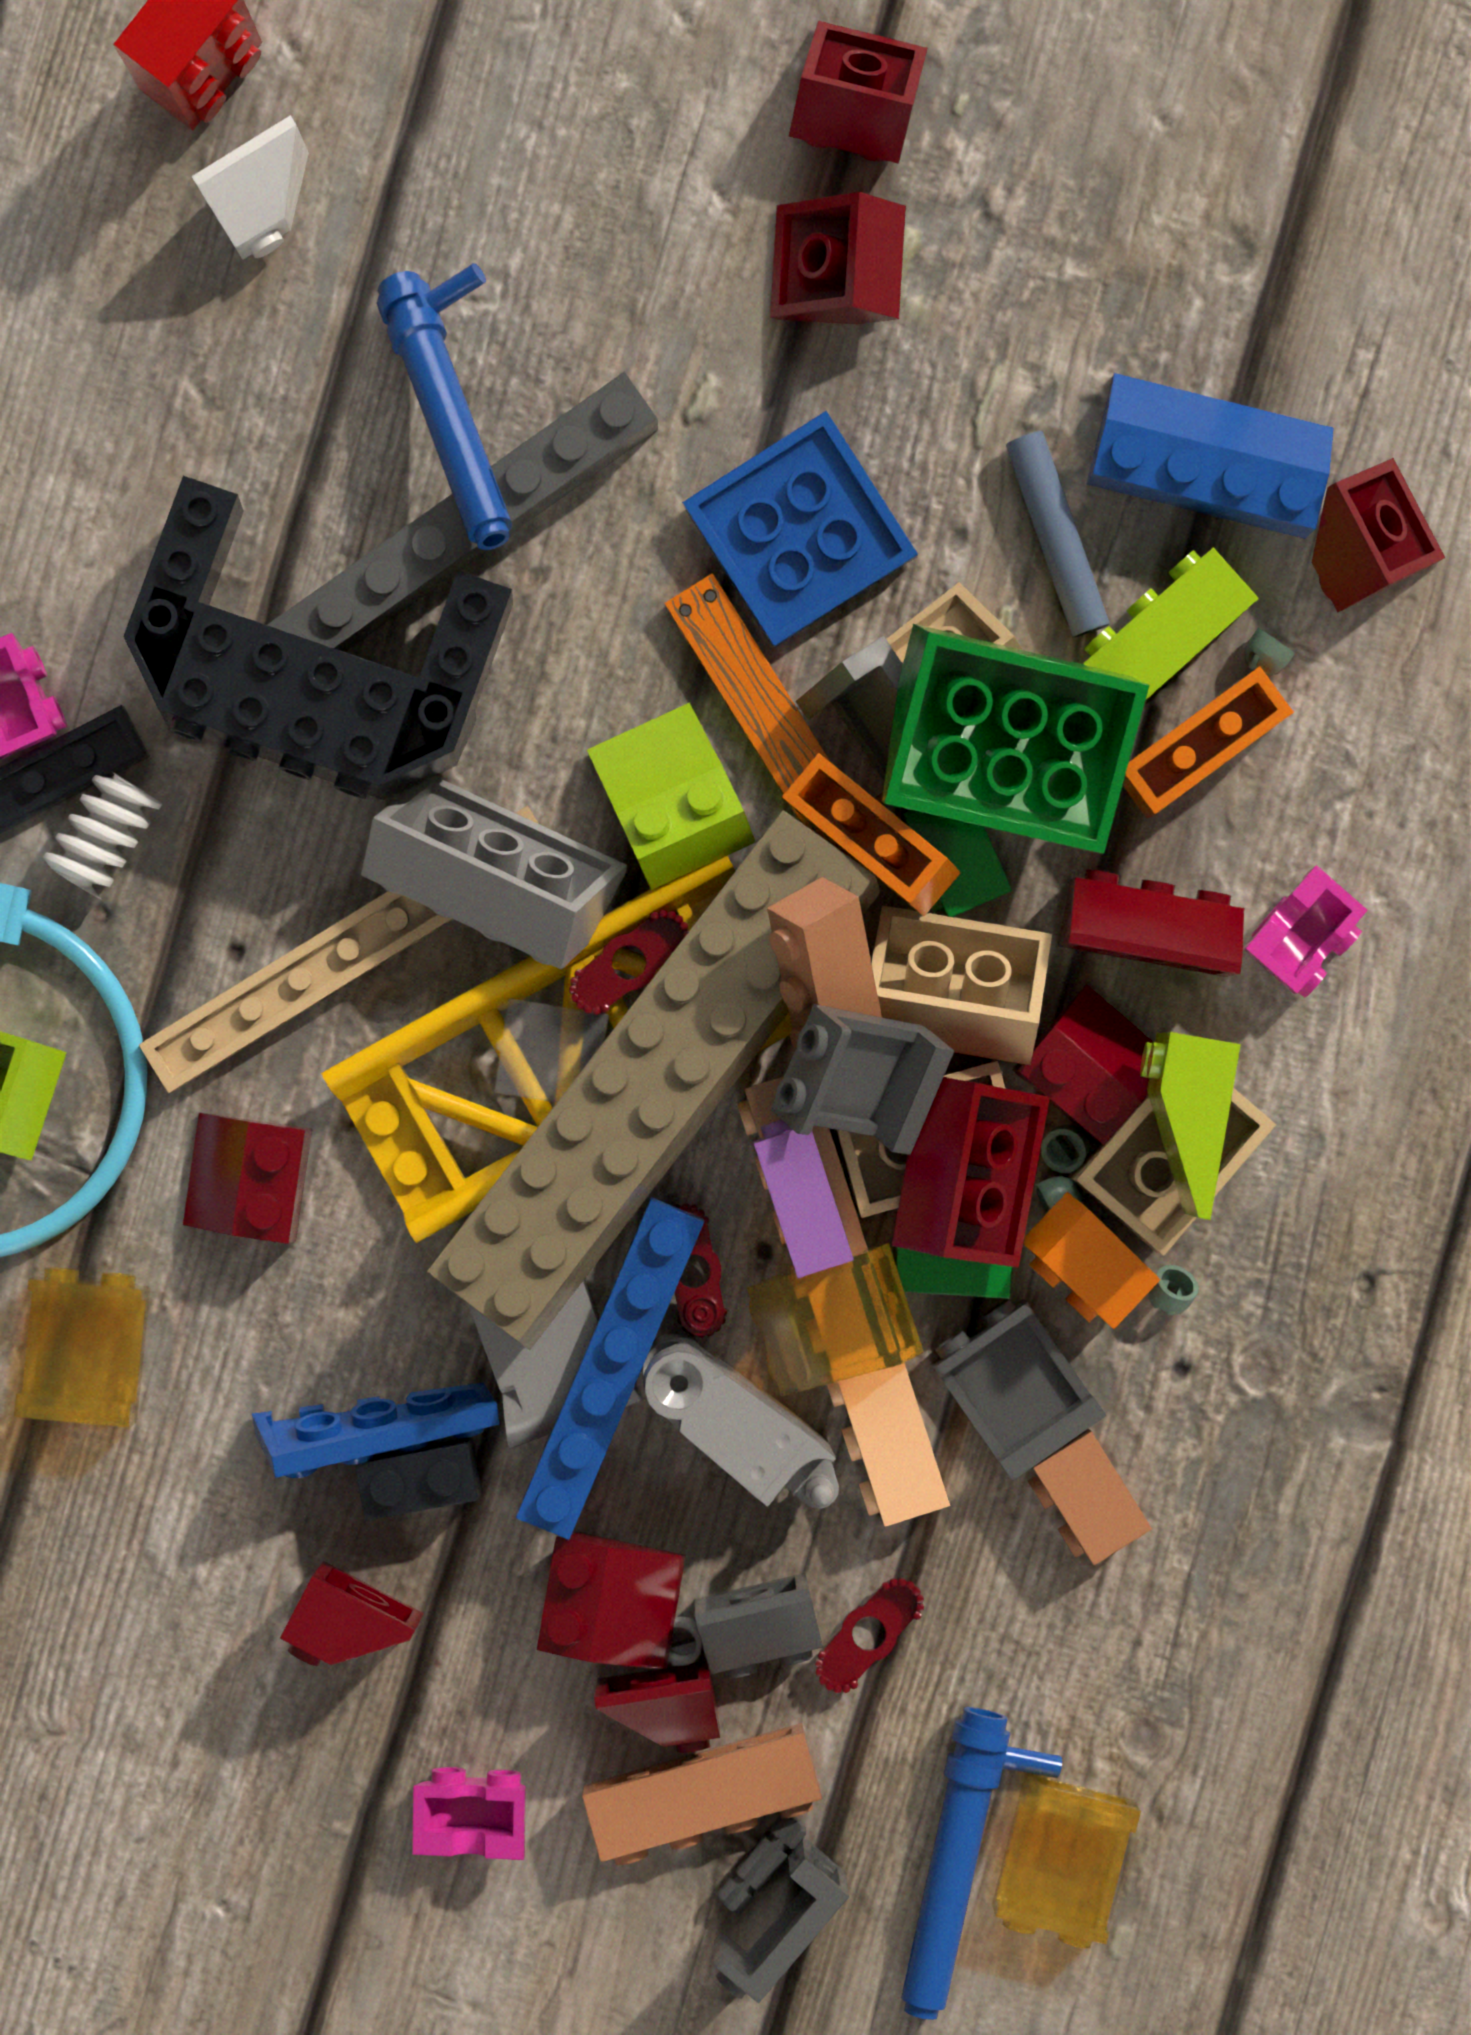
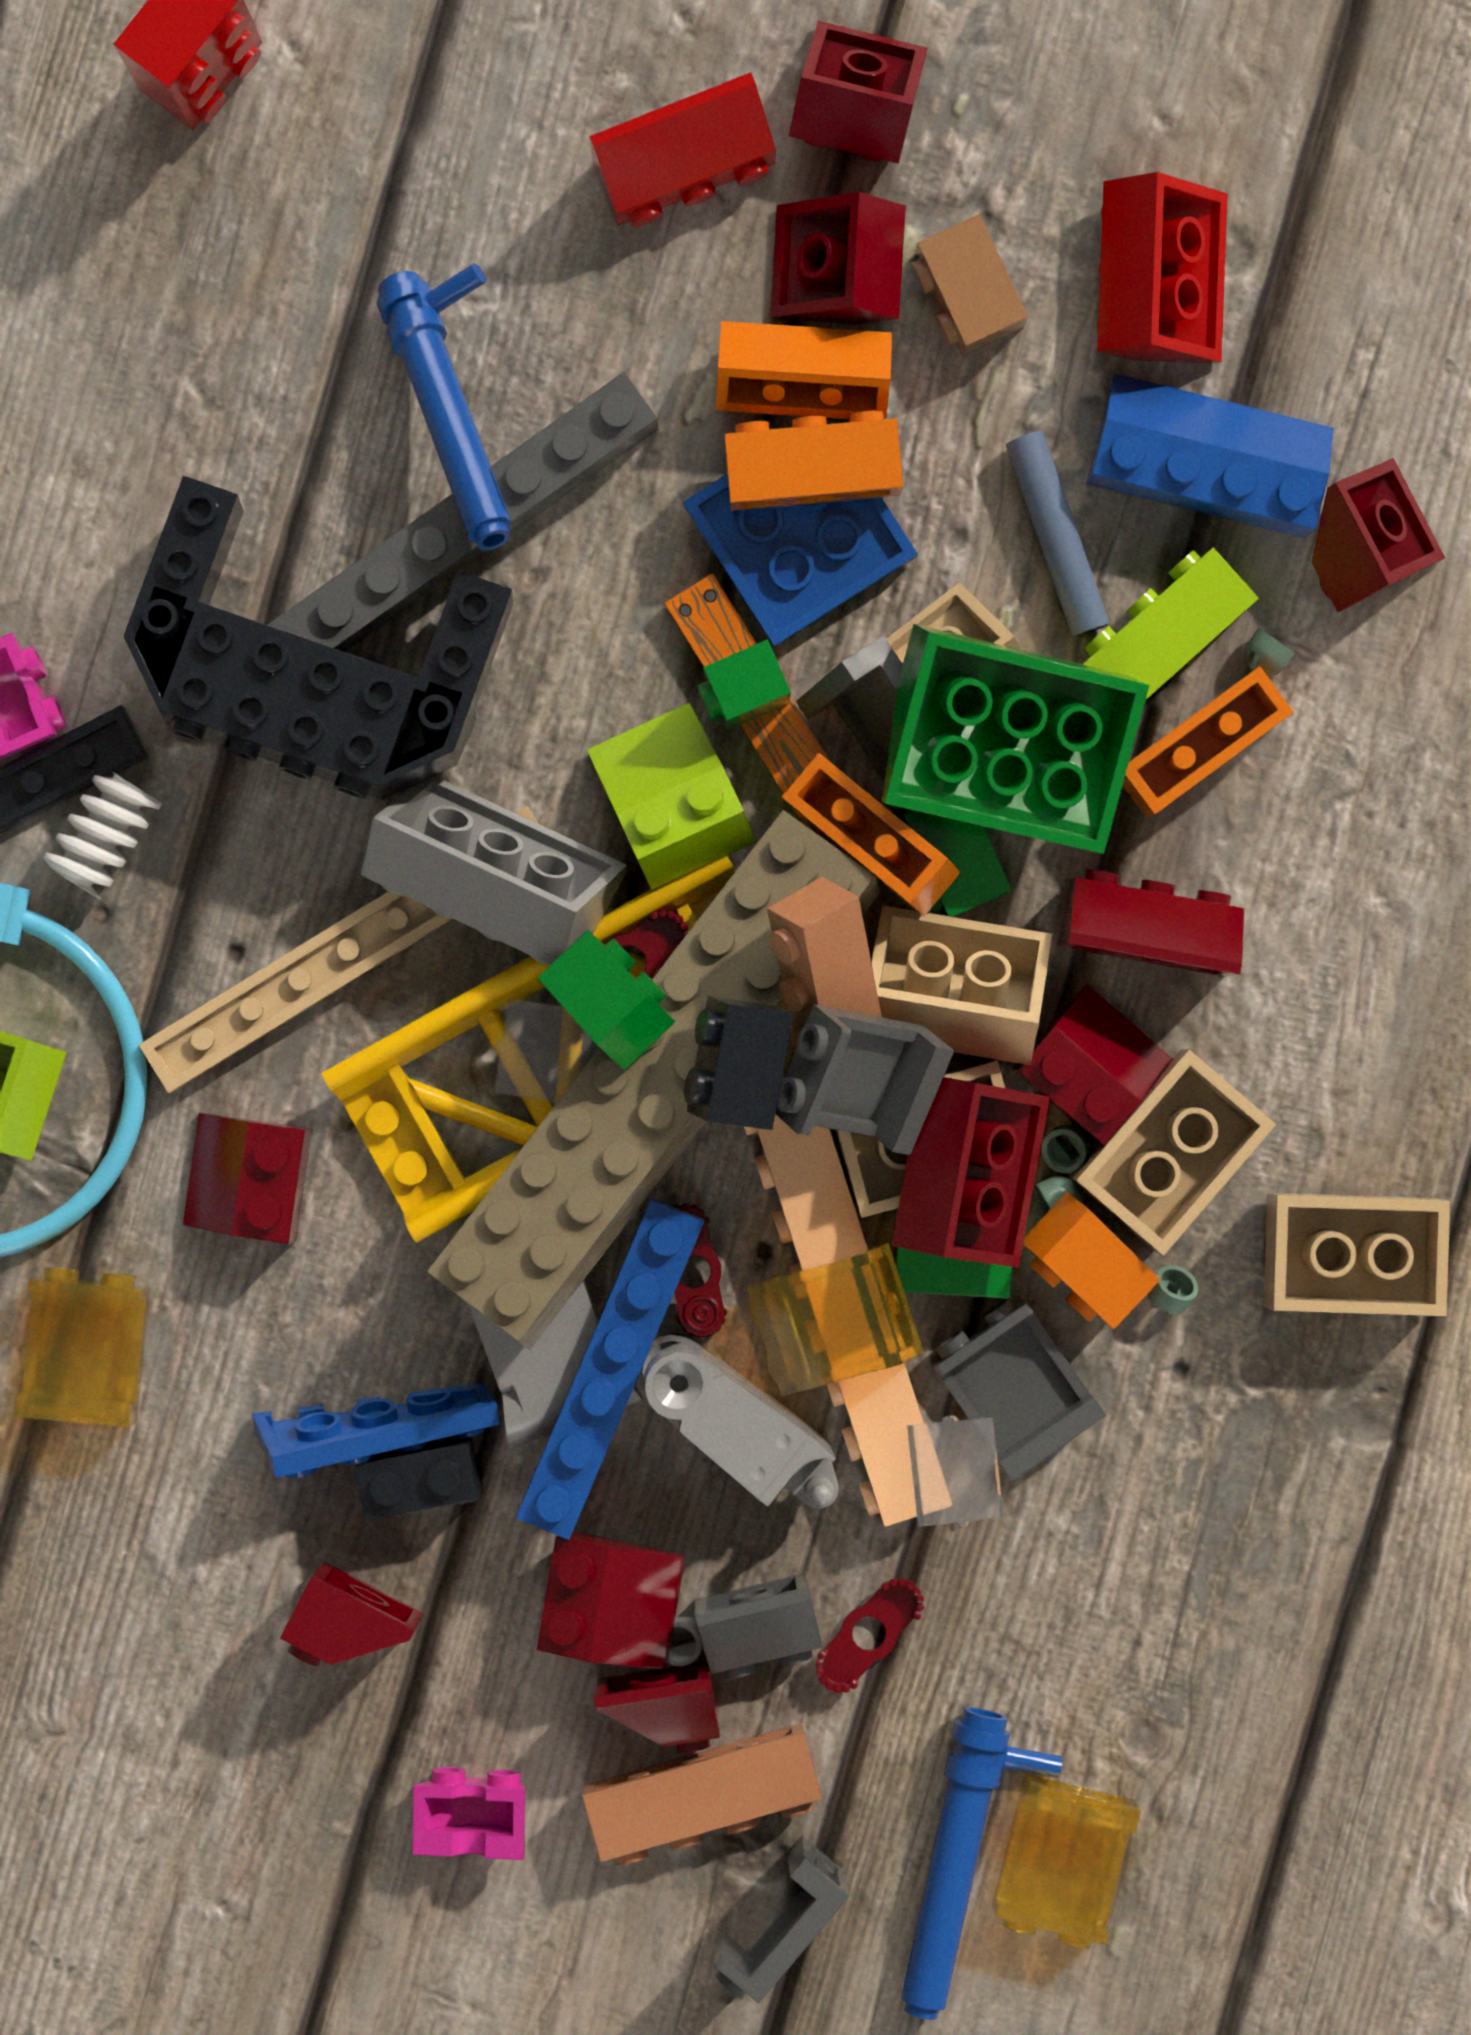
white slope [192,115,309,260] -> none
dark grey axle [718,1816,806,1914] -> none
medium lavender window [753,1120,854,1278] -> none
nougat brick [1027,1428,1152,1565] -> none
lime slope [1140,1032,1241,1220] -> none
dark pink cylinder [1243,865,1368,998] -> none
none -> green brick [537,929,676,1071]
none -> red slope [589,72,776,227]
none -> black brick [684,996,794,1130]
none -> green brick [697,639,791,731]
none -> orange brick [715,321,892,419]
none -> orange brick [724,411,903,511]
none -> clear piece [907,1415,1004,1528]
none -> medium nougat brick [910,214,1028,356]
none -> red slope [1097,172,1228,364]
none -> tan brick [1264,1193,1450,1316]

